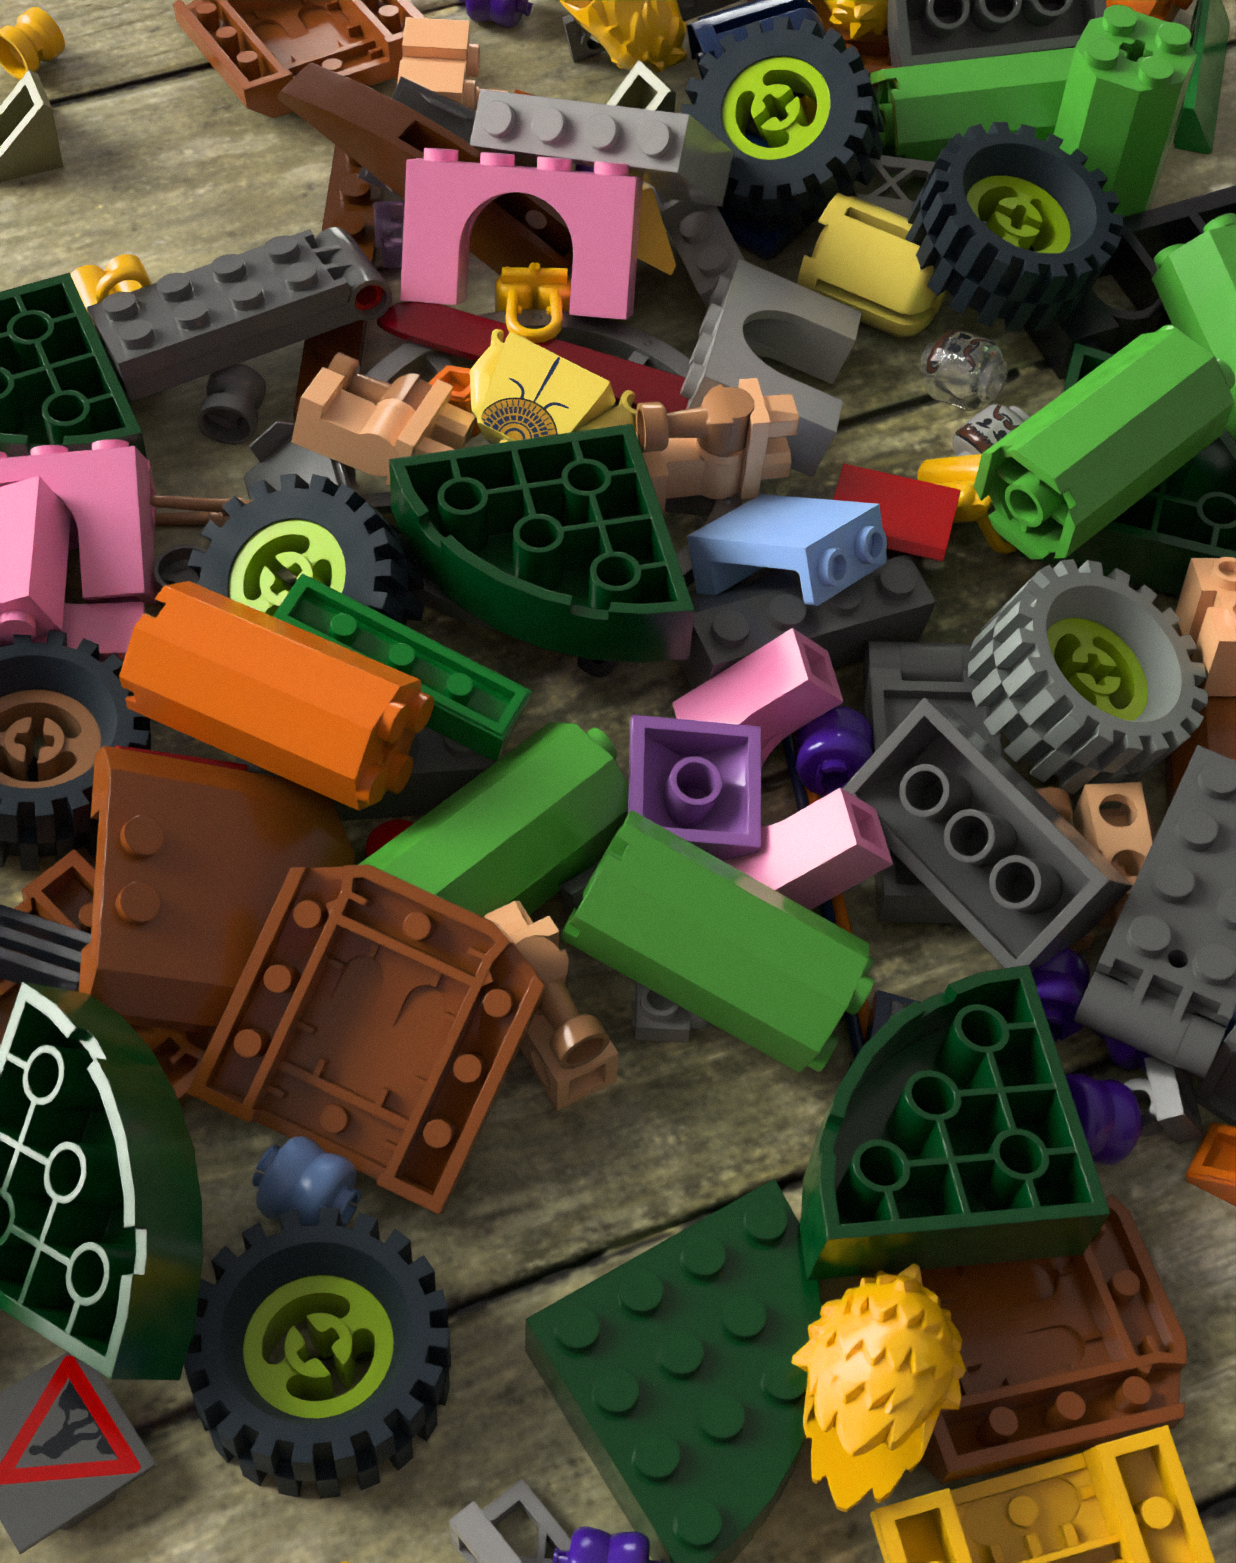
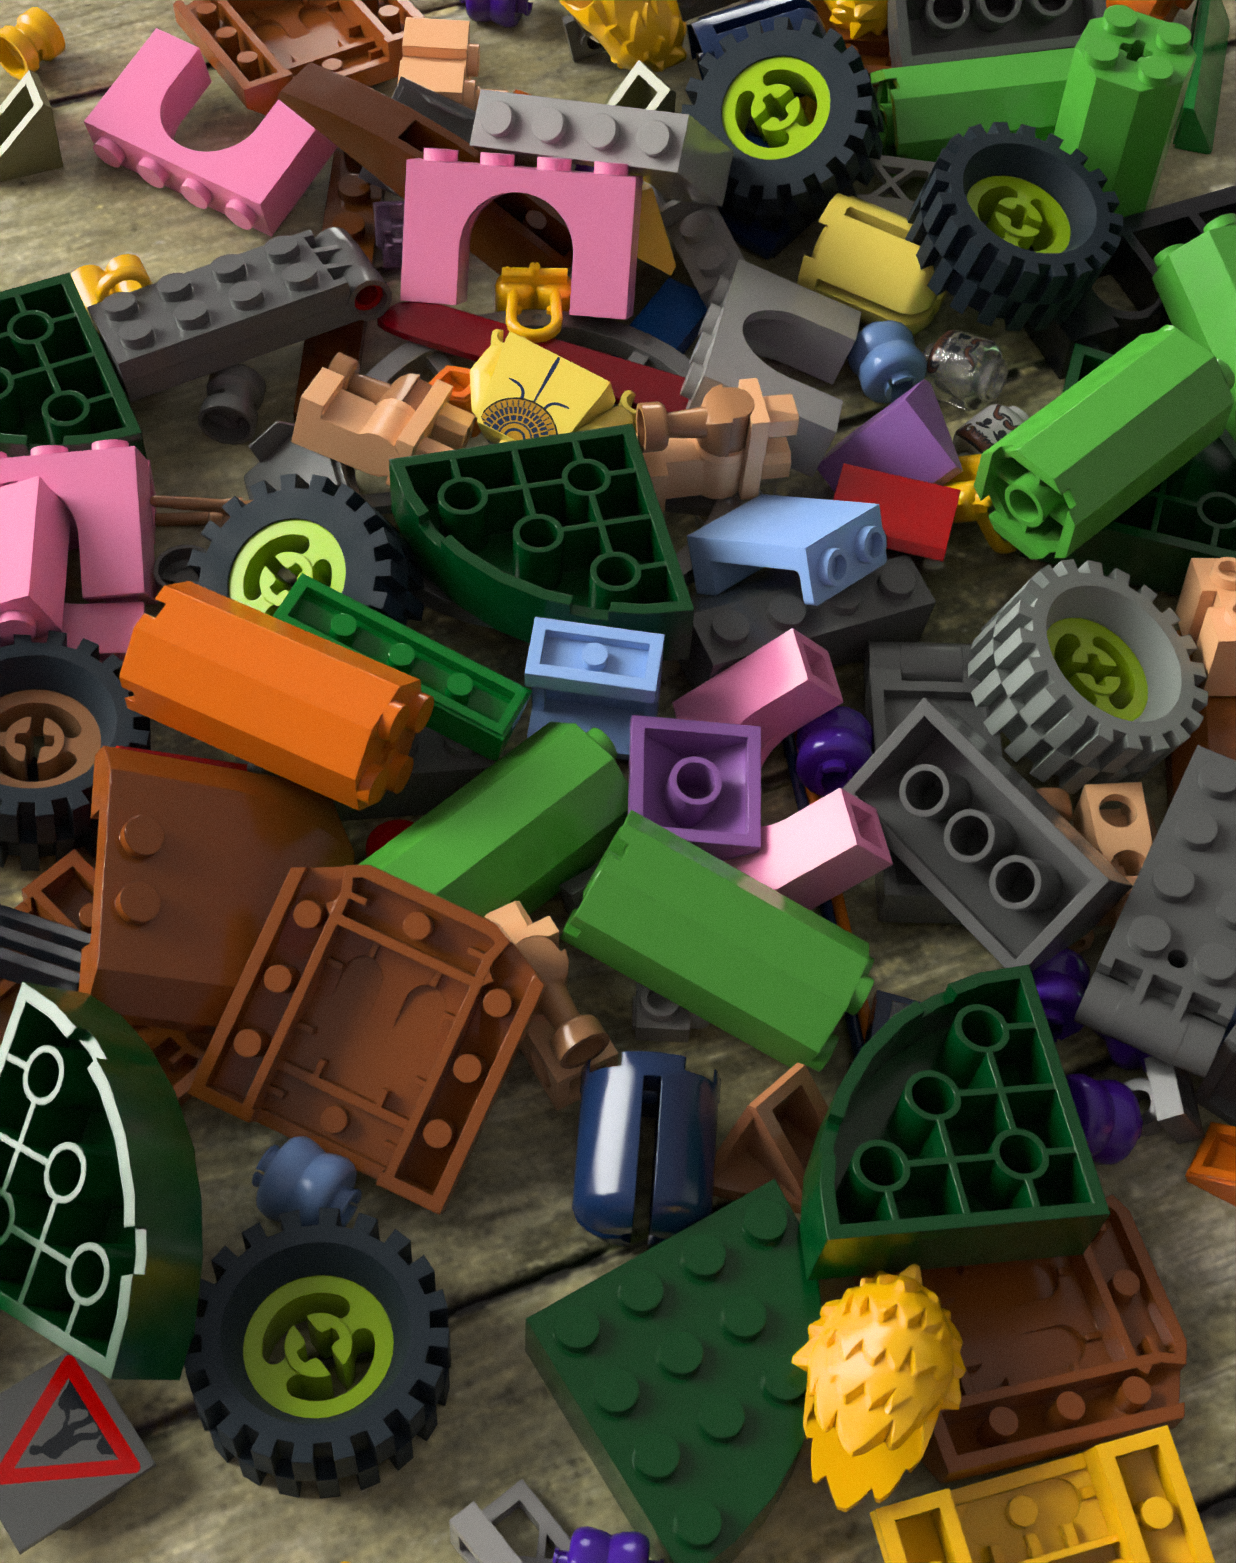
none -> bright pink arch [84,28,338,237]
none -> light blue panel [524,617,665,761]
none -> dark blue cylinder [572,1051,721,1249]
none -> blue tile [612,278,708,360]
none -> nougat slope [713,1063,829,1214]
none -> medium lavender slope [817,379,963,492]
none -> medium blue piece [847,320,927,404]

